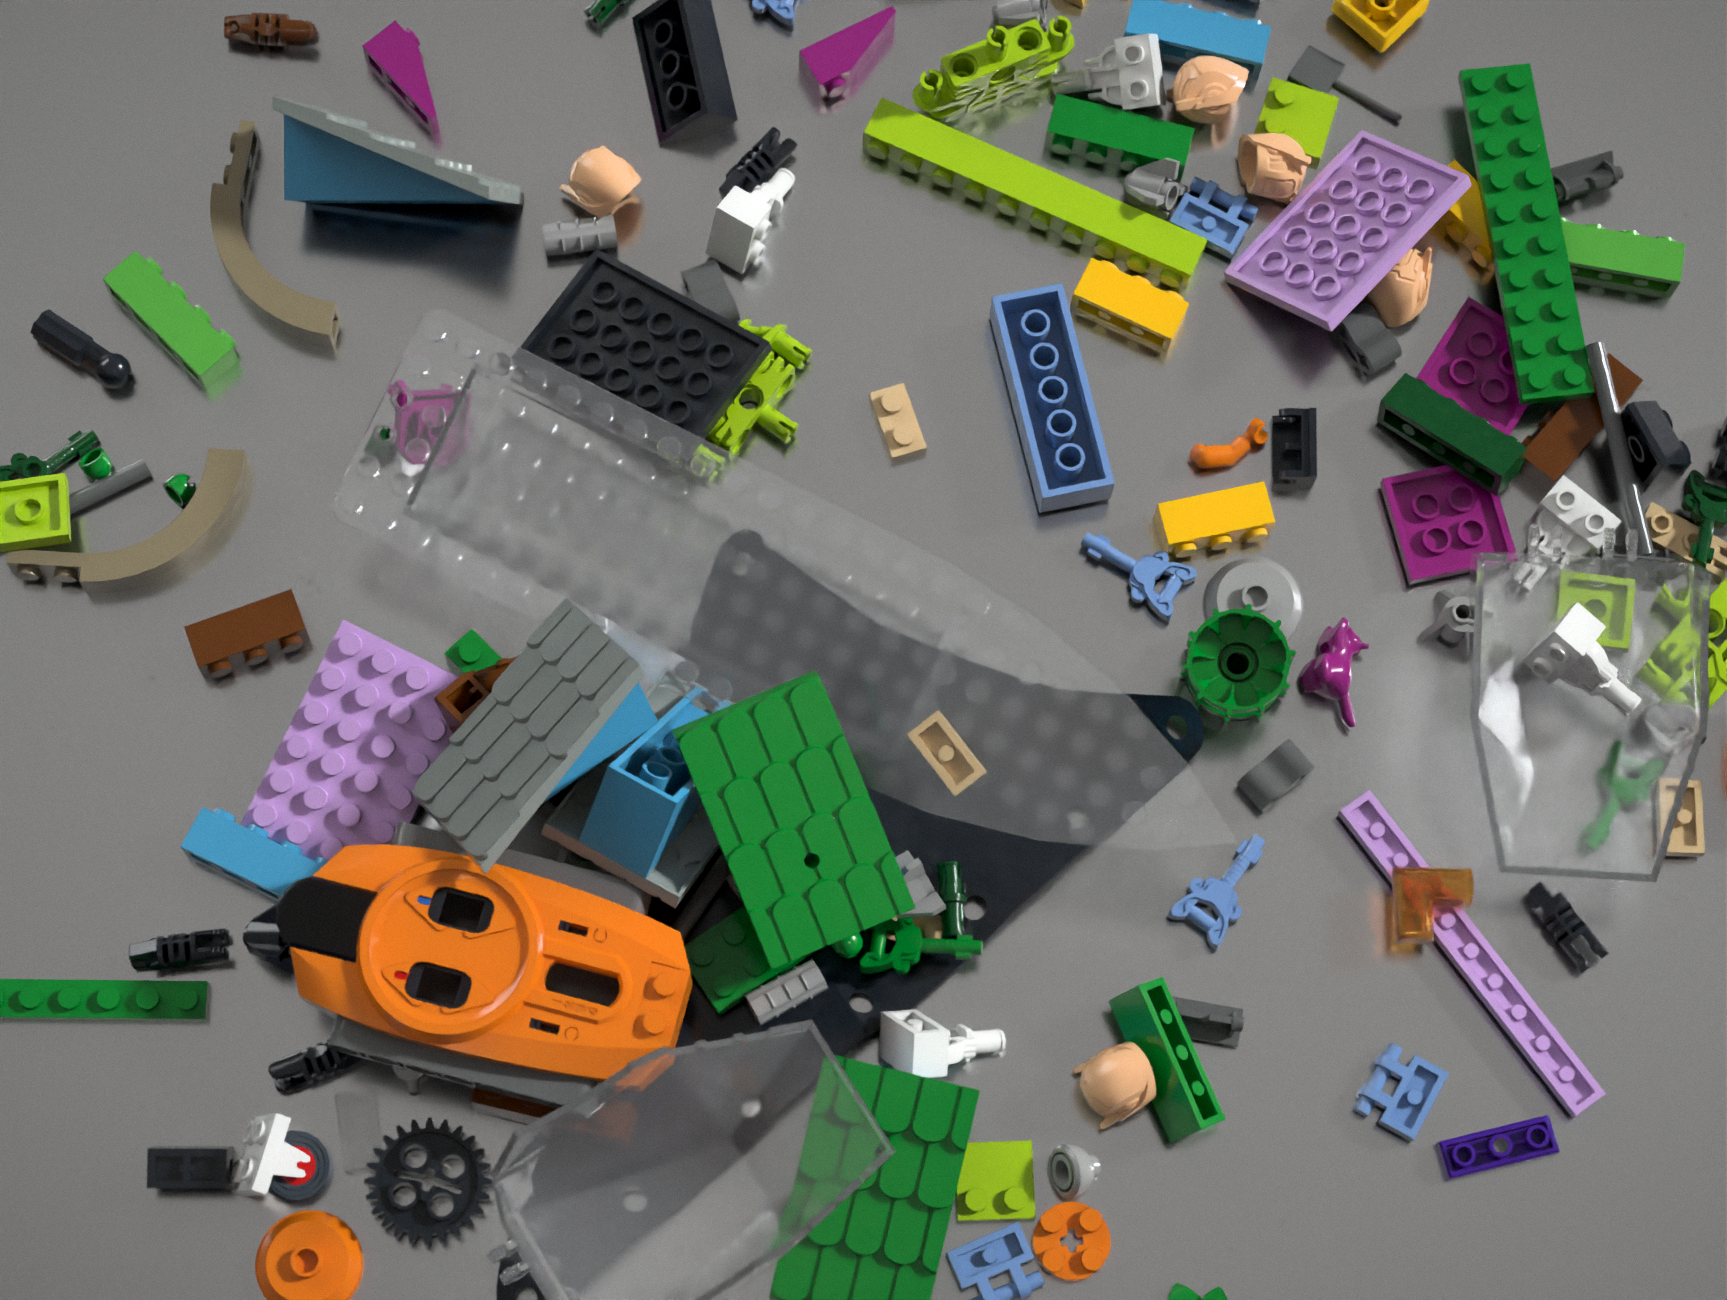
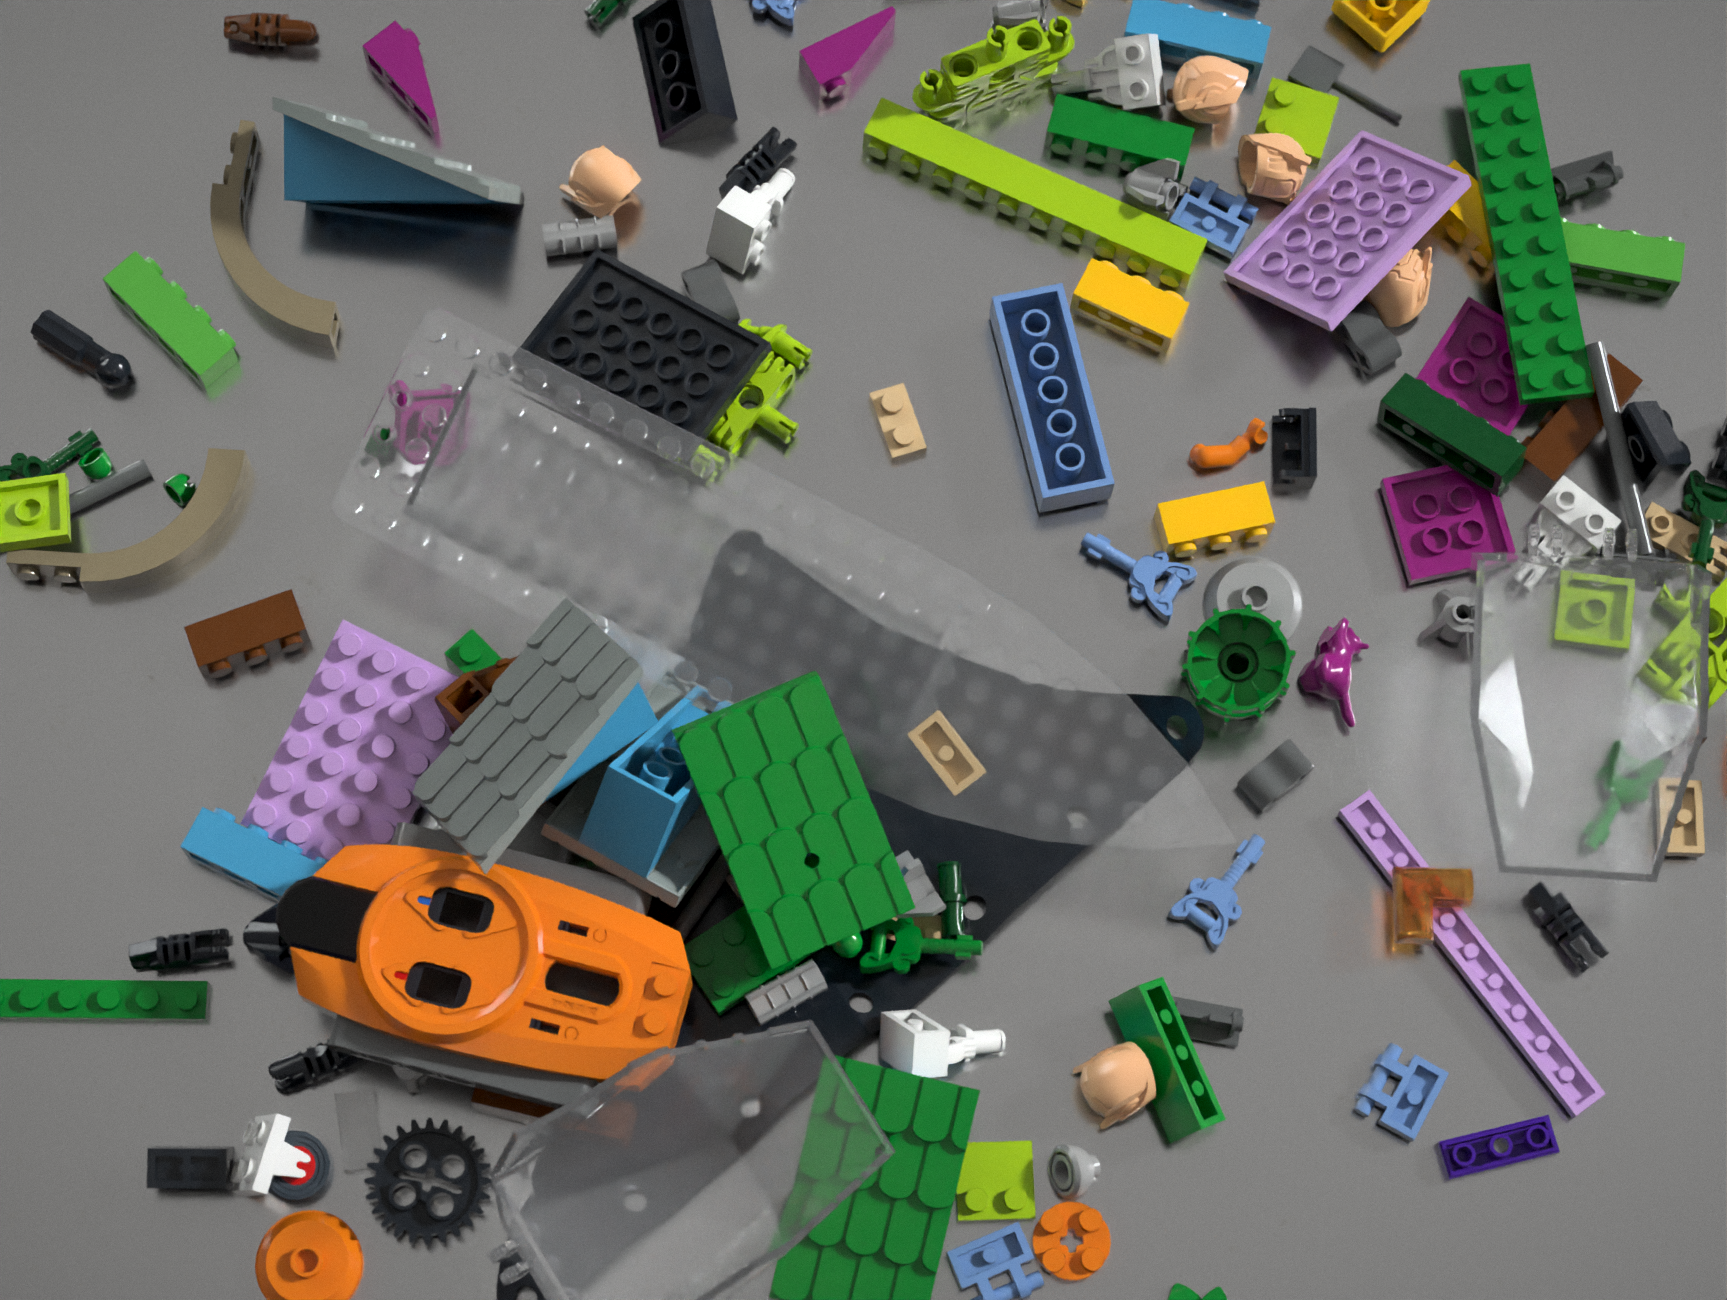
white brick [1522,602,1642,717] -> none

